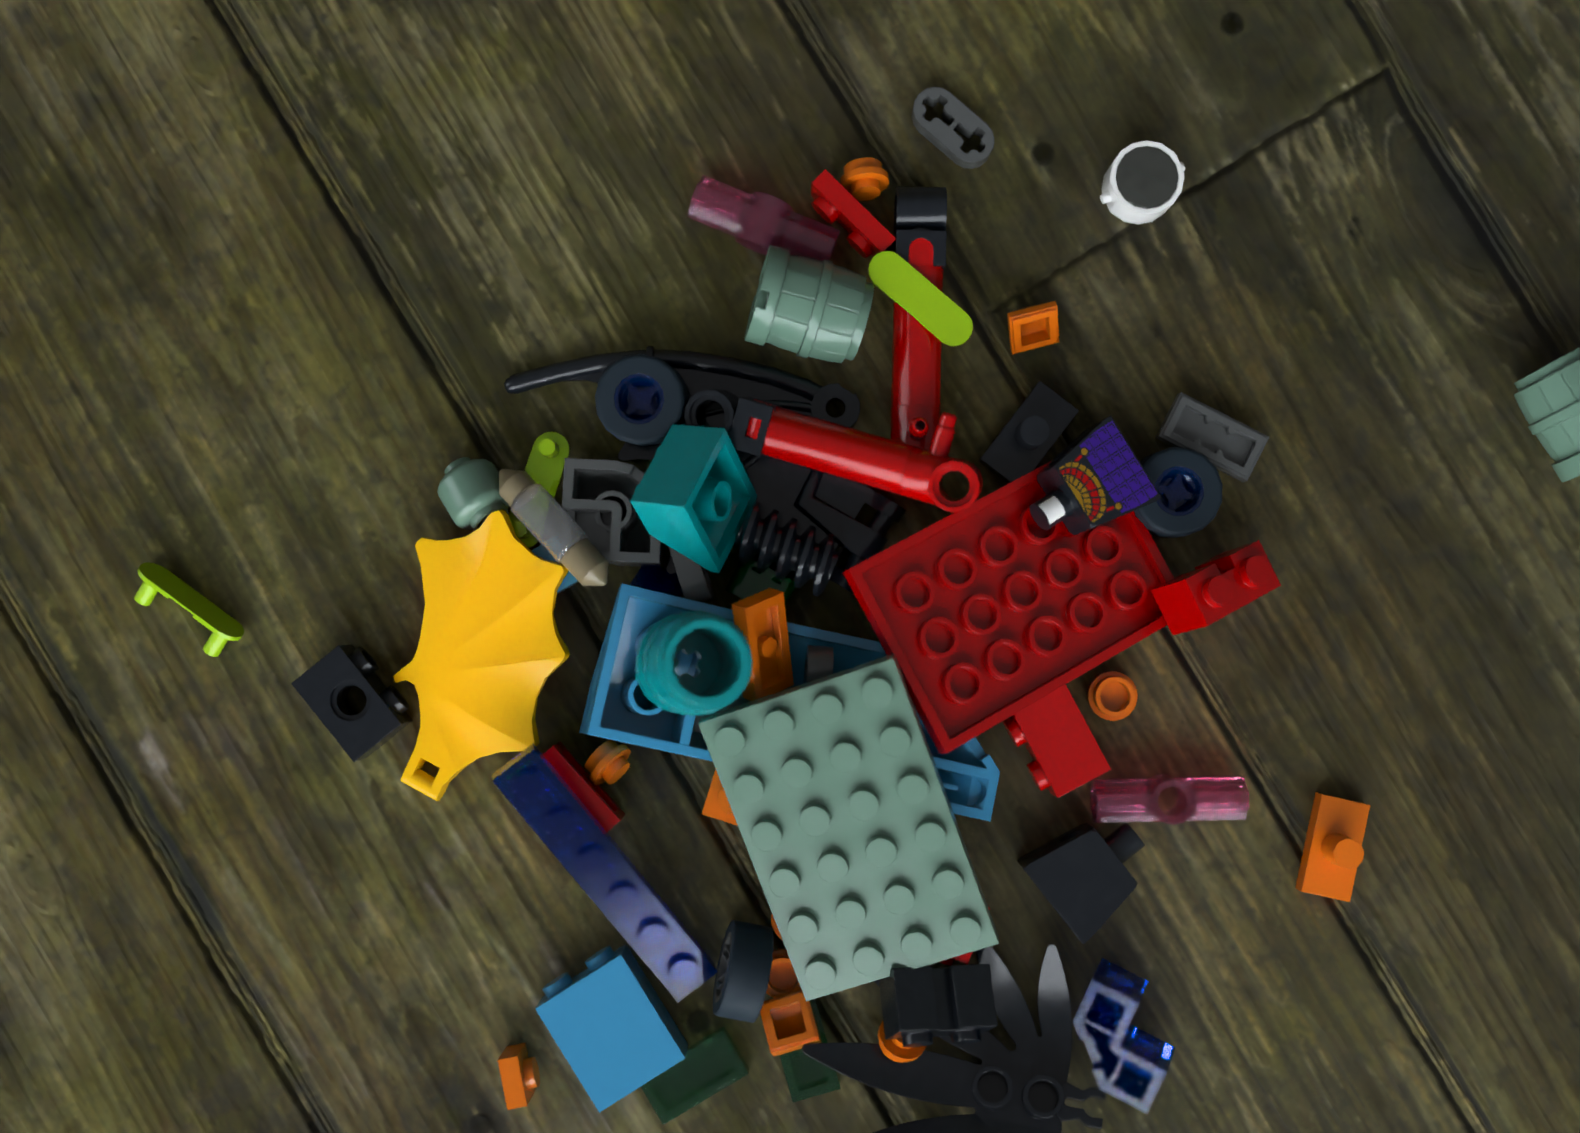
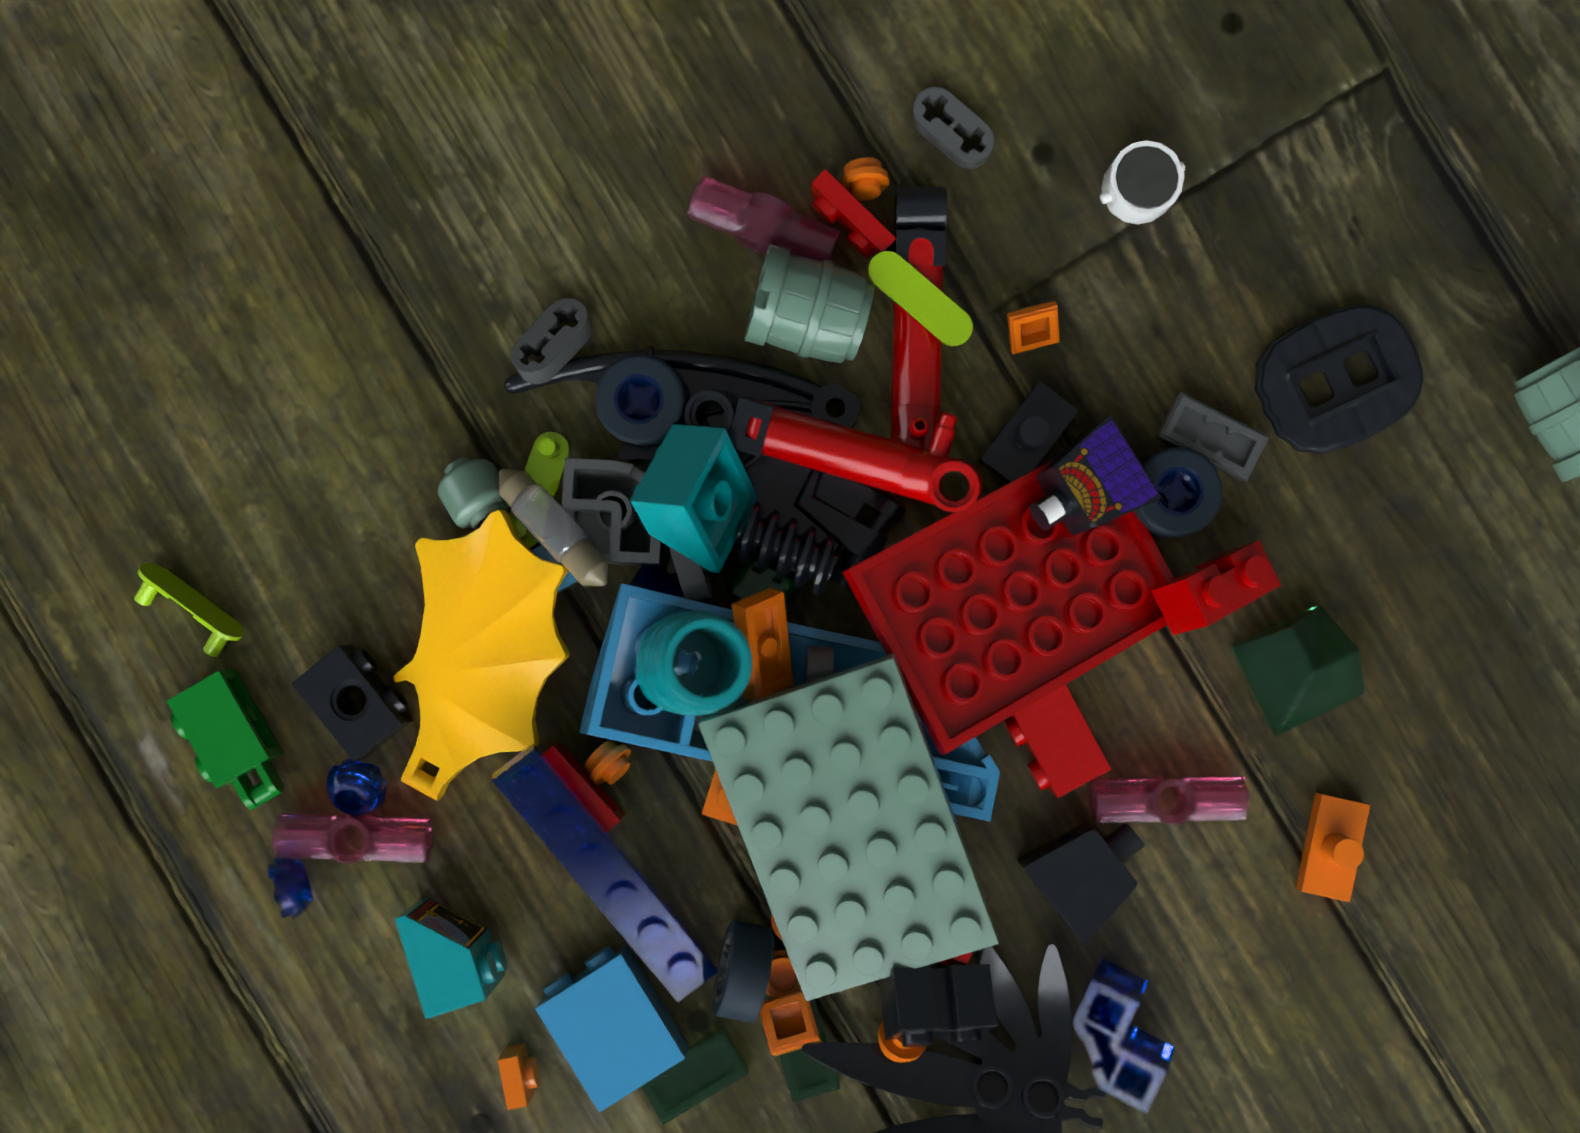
orange plate [1087,671,1138,721] -> none
none -> green brick [166,669,284,810]
none -> clear blue plate [267,857,313,919]
none -> clear pink piece [272,812,434,864]
none -> clear blue plate [326,758,388,816]
none -> teal slope [395,897,507,1019]
none -> dark grey beam [511,298,593,384]
none -> clear green slope [1230,605,1365,736]
none -> black piece [1254,304,1423,455]

